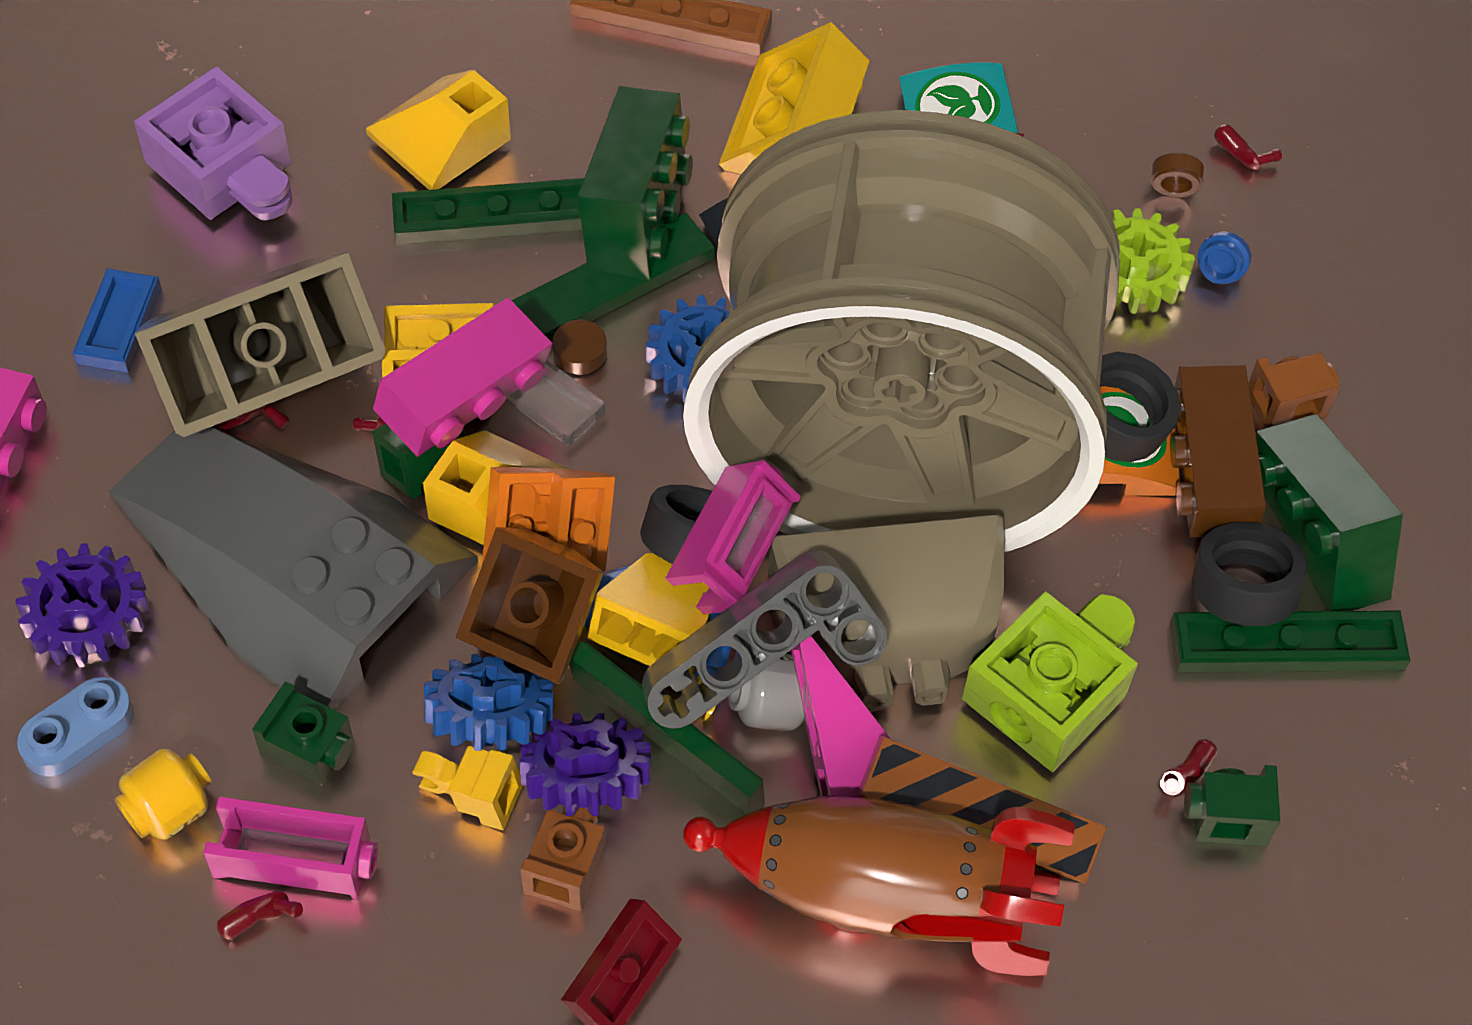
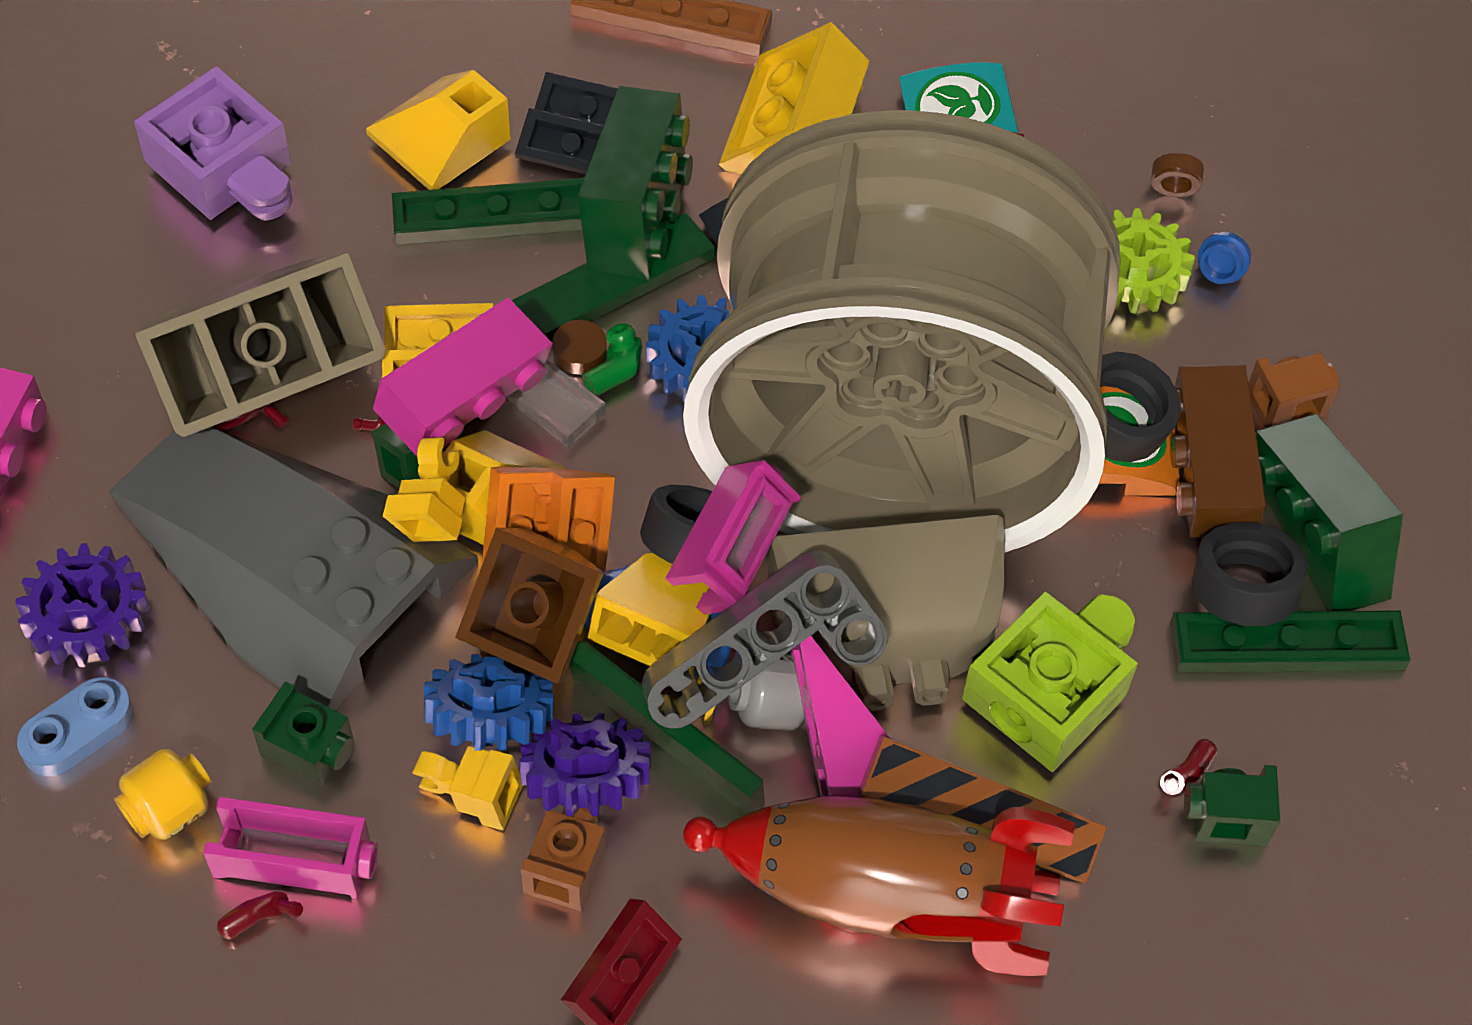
blue tile [72,268,162,373] -> none
dark red piece [1214,124,1282,171] -> none
none -> yellow piece [383,437,465,542]
none -> black slope [514,72,618,174]
none -> green arm [582,323,643,398]

